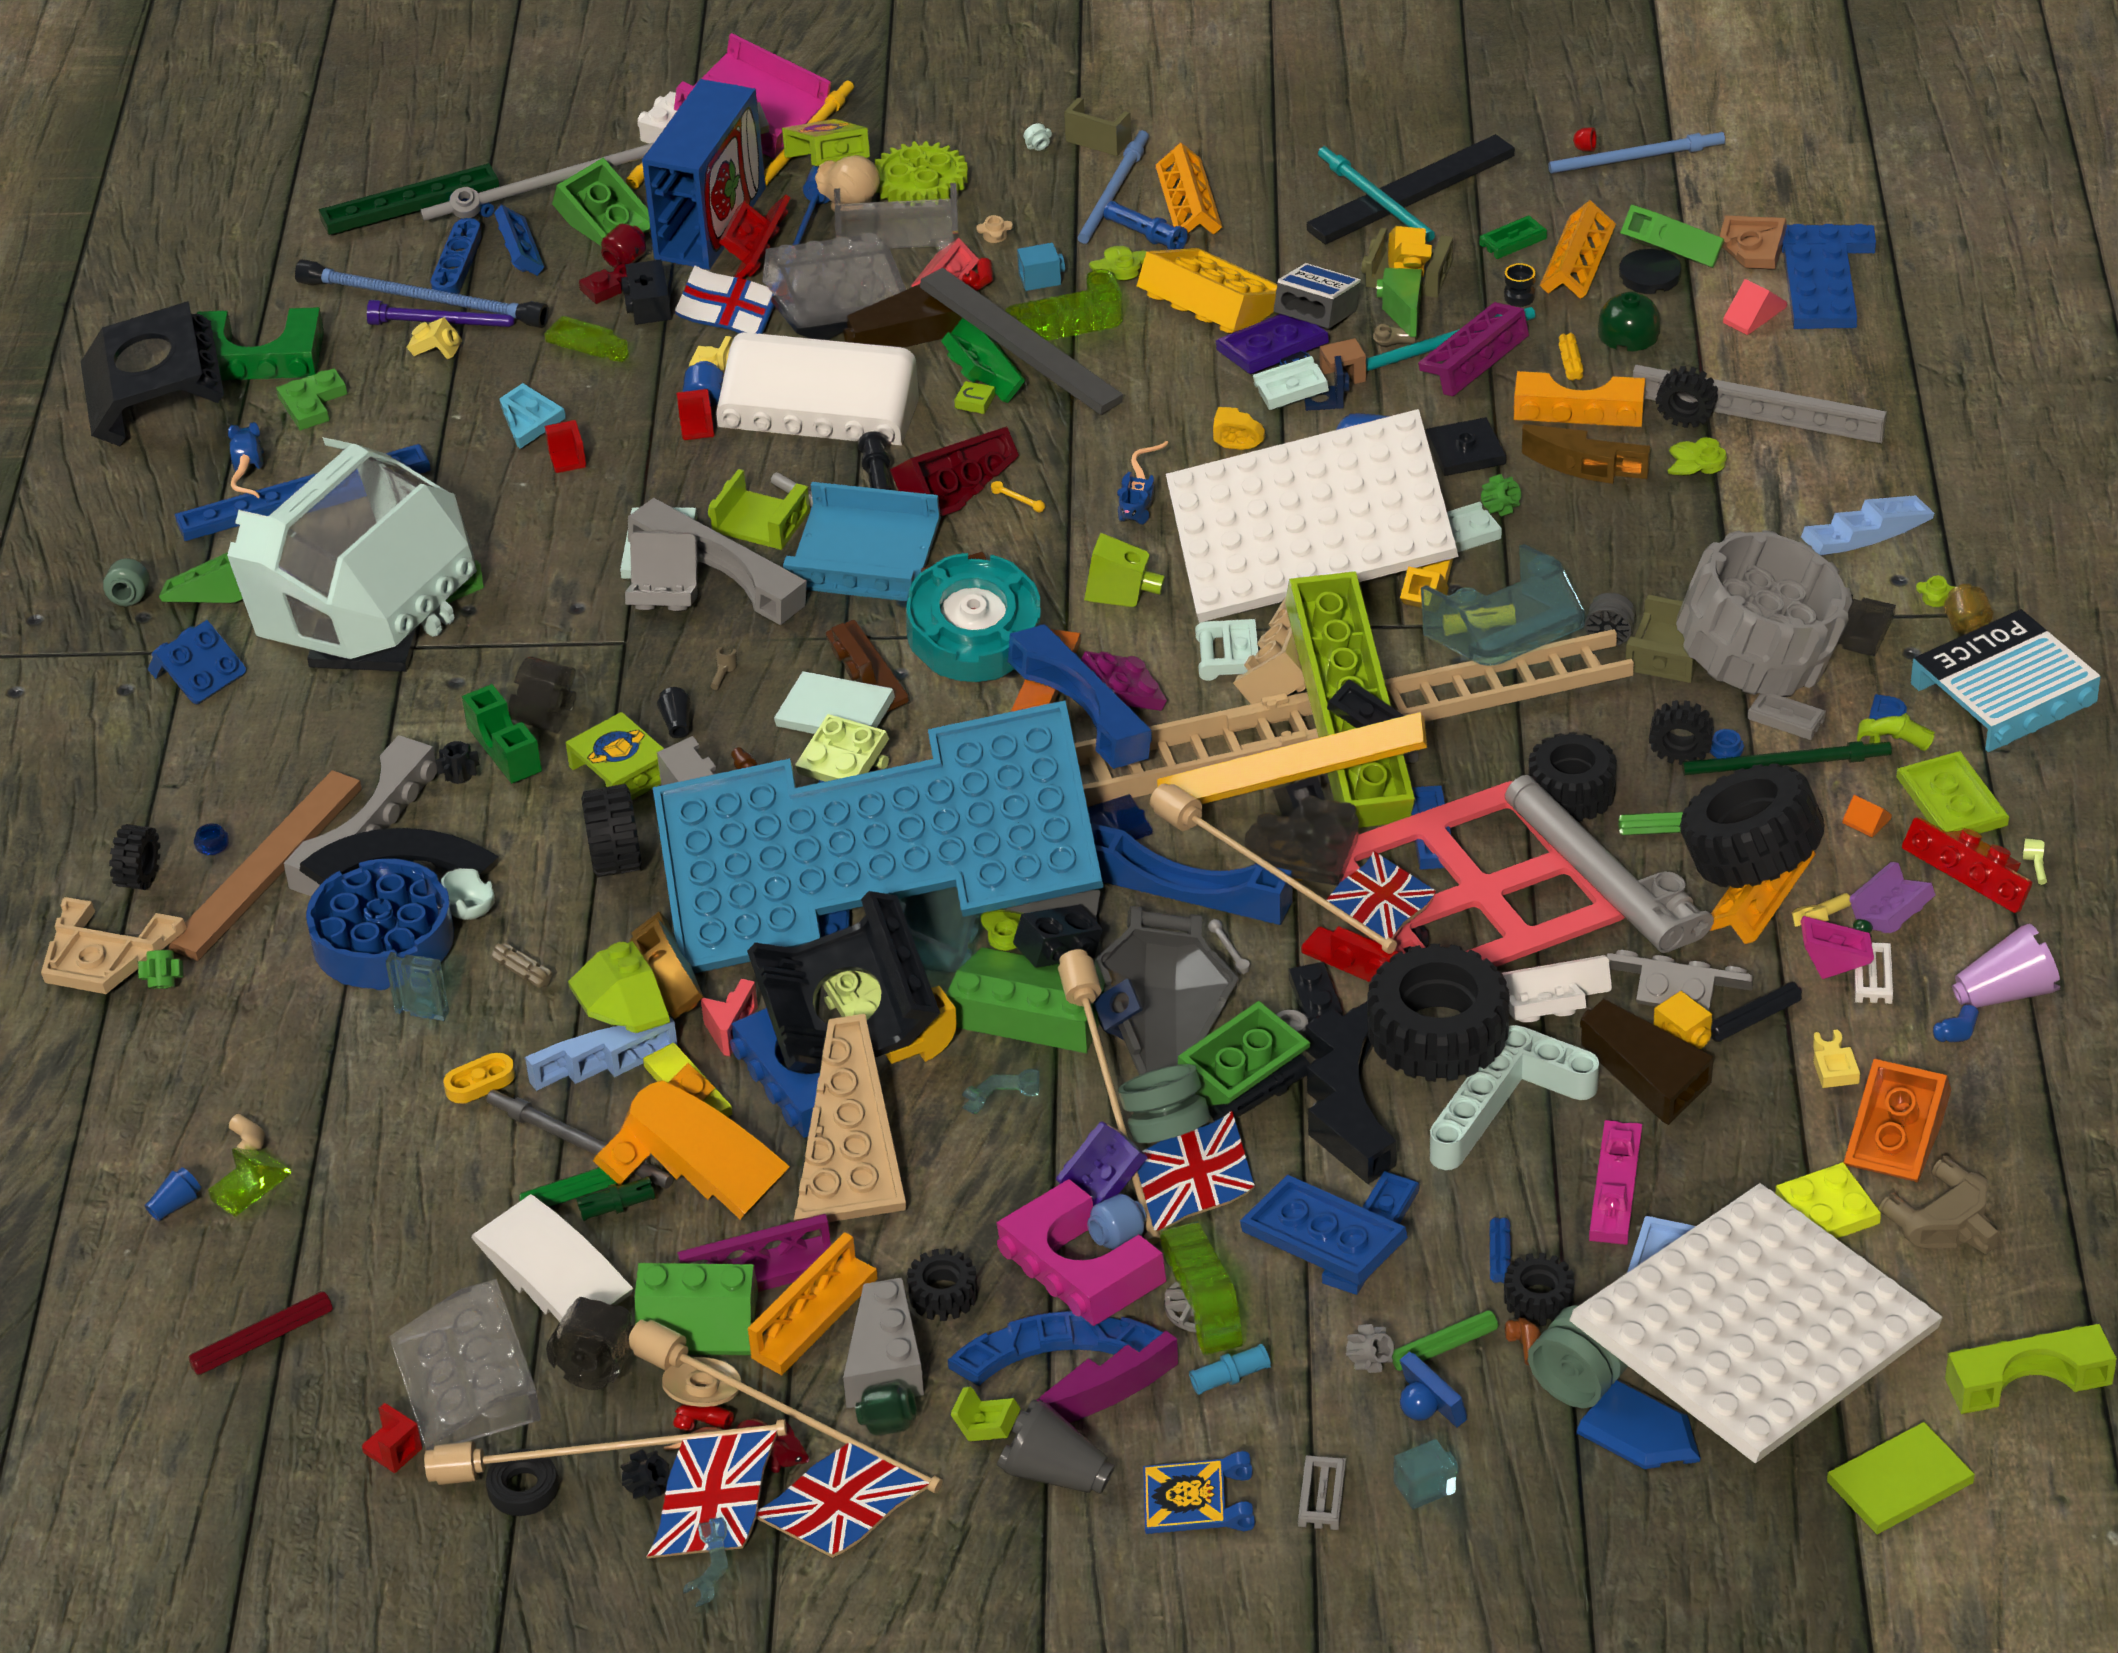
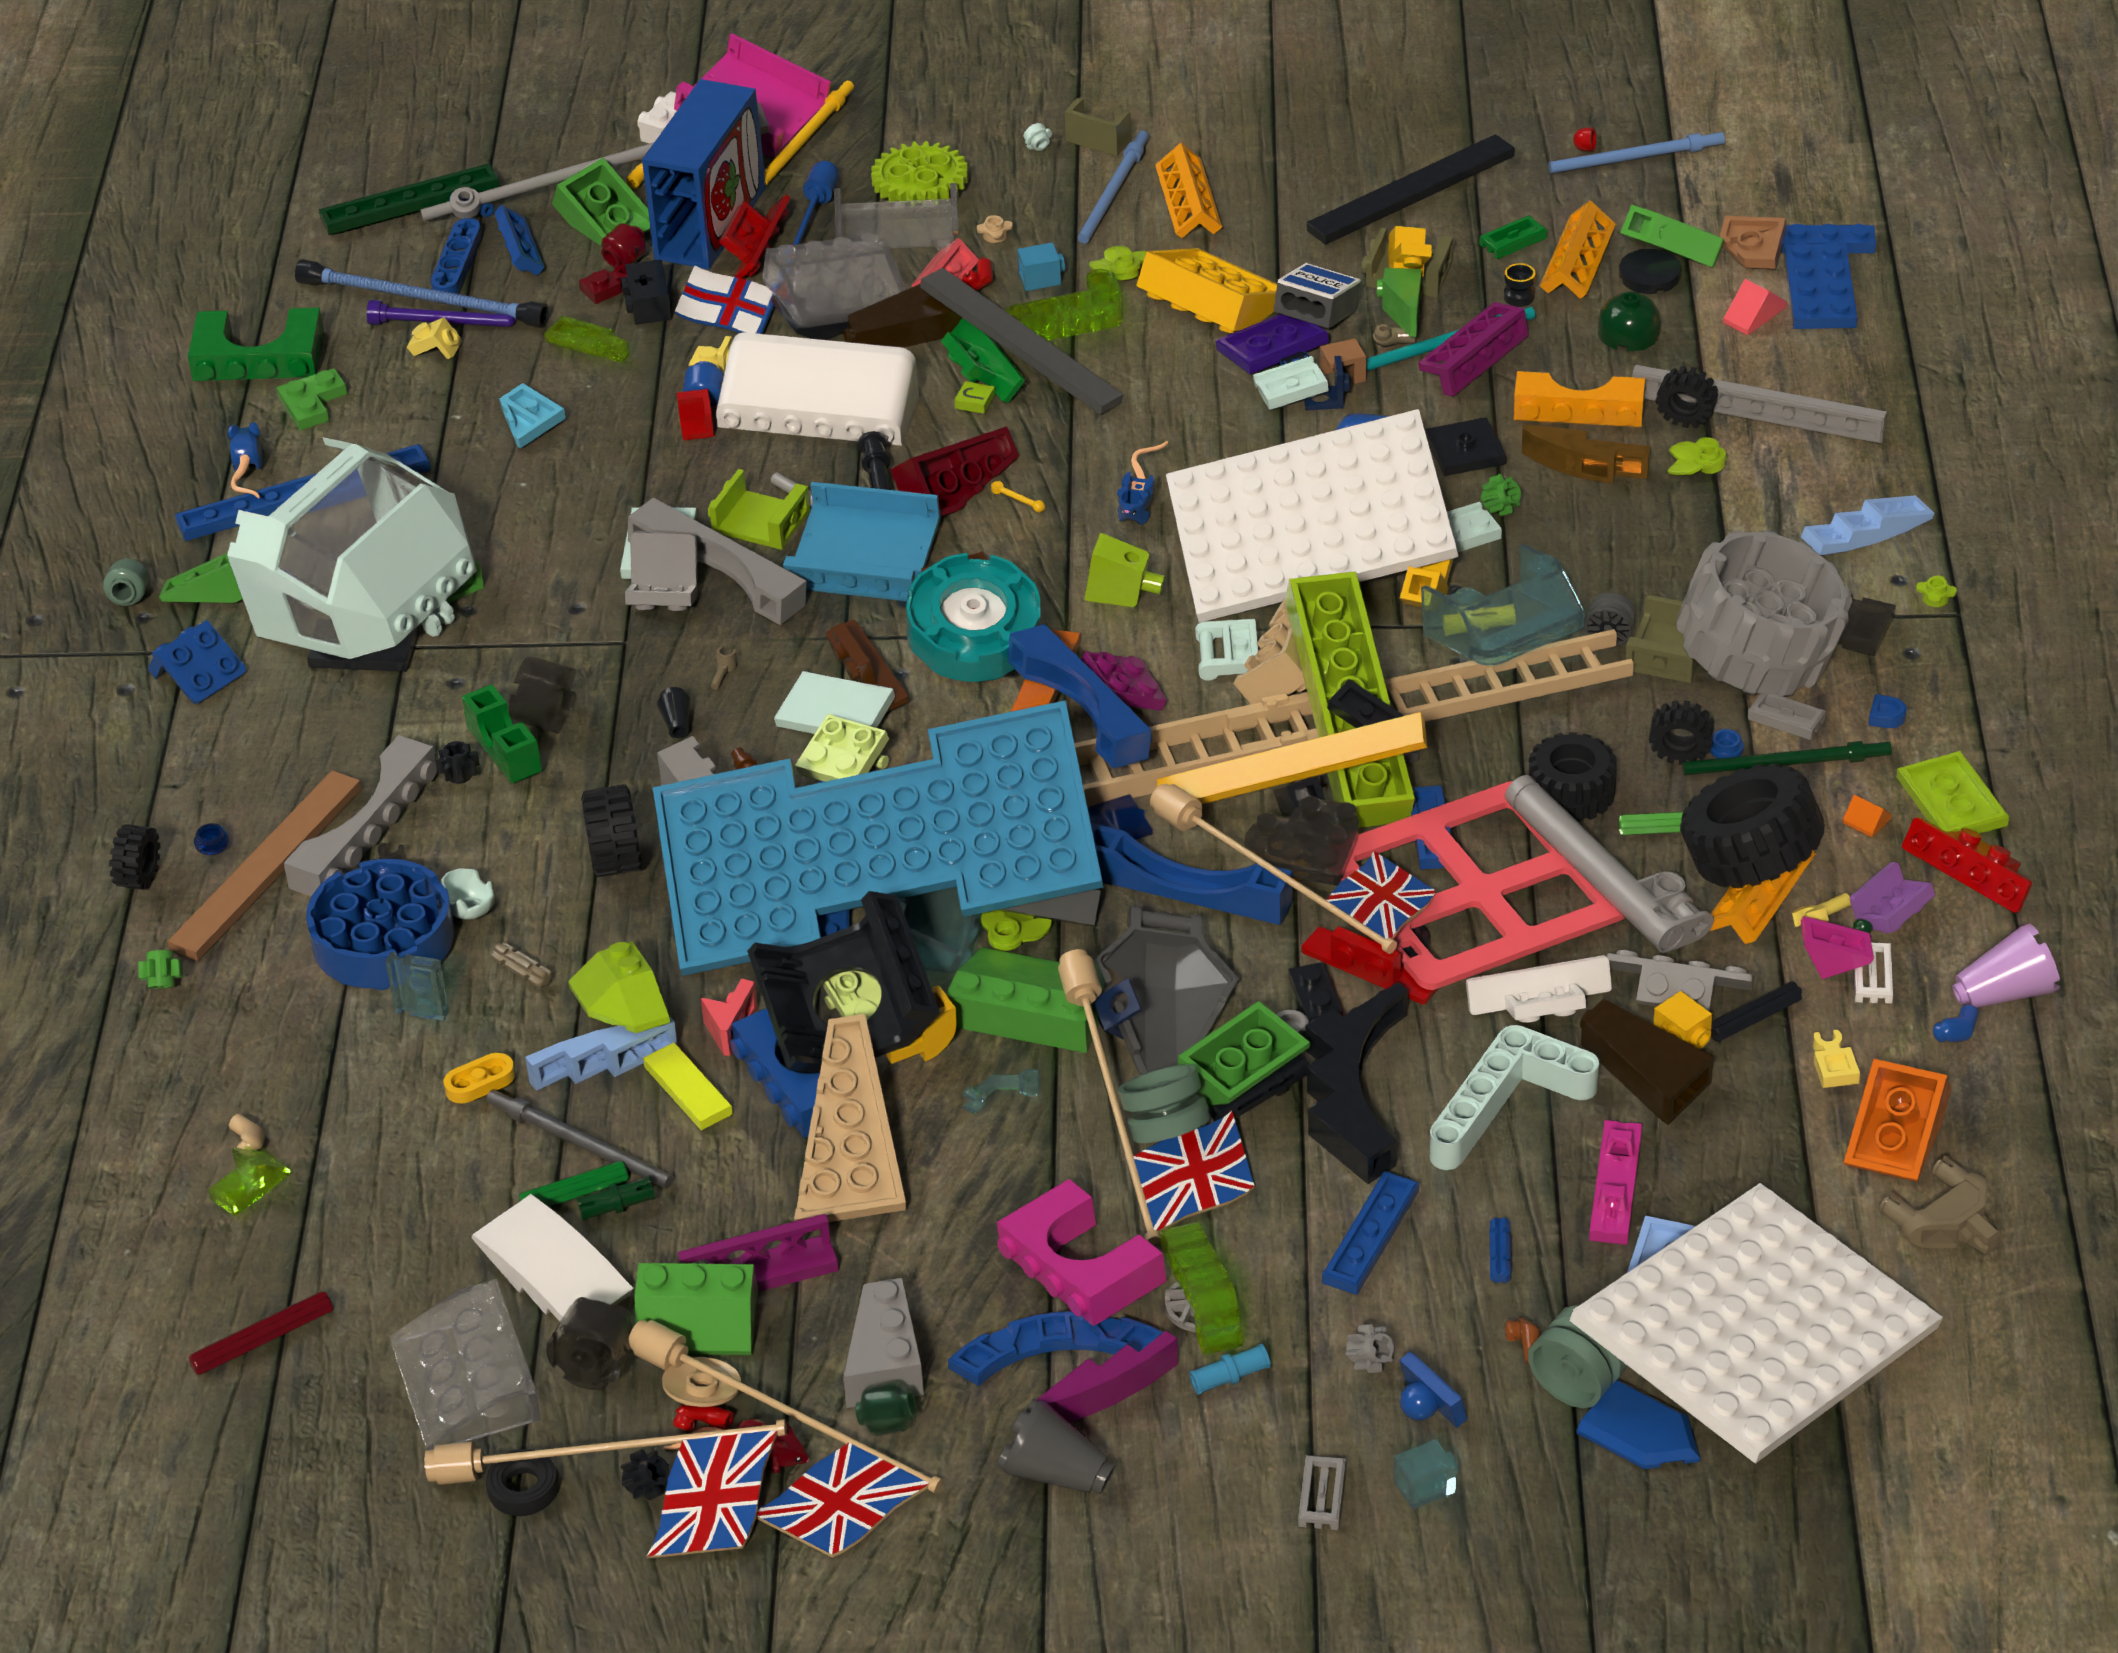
tan wing [41,897,187,994] -> none
black panel [81,301,224,447] -> none
blue cone [144,1167,201,1222] -> none
black tile [299,828,499,885] -> none
red panel [362,1403,422,1473] -> none
red panel [544,420,586,473] -> none
lime panel [566,712,664,800] -> none
light orange slope [593,1063,790,1220] -> none
pearl gold slope [629,911,703,1019] -> none
clear light blue arm [683,1517,728,1607] -> none
light orange fence [748,1232,878,1375] -> none
lime panel [782,119,870,166] -> none
tan hair [815,155,880,214] -> none
black tyre [907,1248,978,1321] -> none
lime bracket [951,1386,1021,1442] -> none
black brick [1013,905,1103,968] -> none
dark purple bracket [1056,1121,1148,1206] -> none
medium blue head [1087,1194,1146,1250] -> none
blue pin [1104,201,1188,250] -> none
flag [1143,1451,1255,1534] -> none
light grey hinge [1208,919,1250,974] -> none
yellow rock [1213,407,1265,450] -> none
blue plate [1240,1175,1408,1285] -> none
teal bar [1318,146,1435,242] -> none
black tyre [1367,943,1510,1082] -> none
bright green axle [1392,1310,1498,1371] -> none
black tyre [1504,1253,1575,1326] -> none
yellow axle [1558,333,1584,381] -> none
neon yellow plate [1775,1162,1881,1239] -> none
lime tile [1827,1422,1975,1535] -> none
lime piece [1857,713,1935,751] -> none
panel [1911,609,2101,752] -> none
clear yellow head [1944,584,1993,634] -> none
lime arch [1945,1324,2117,1414] -> none
yellowish green hand [2023,838,2047,885] -> none

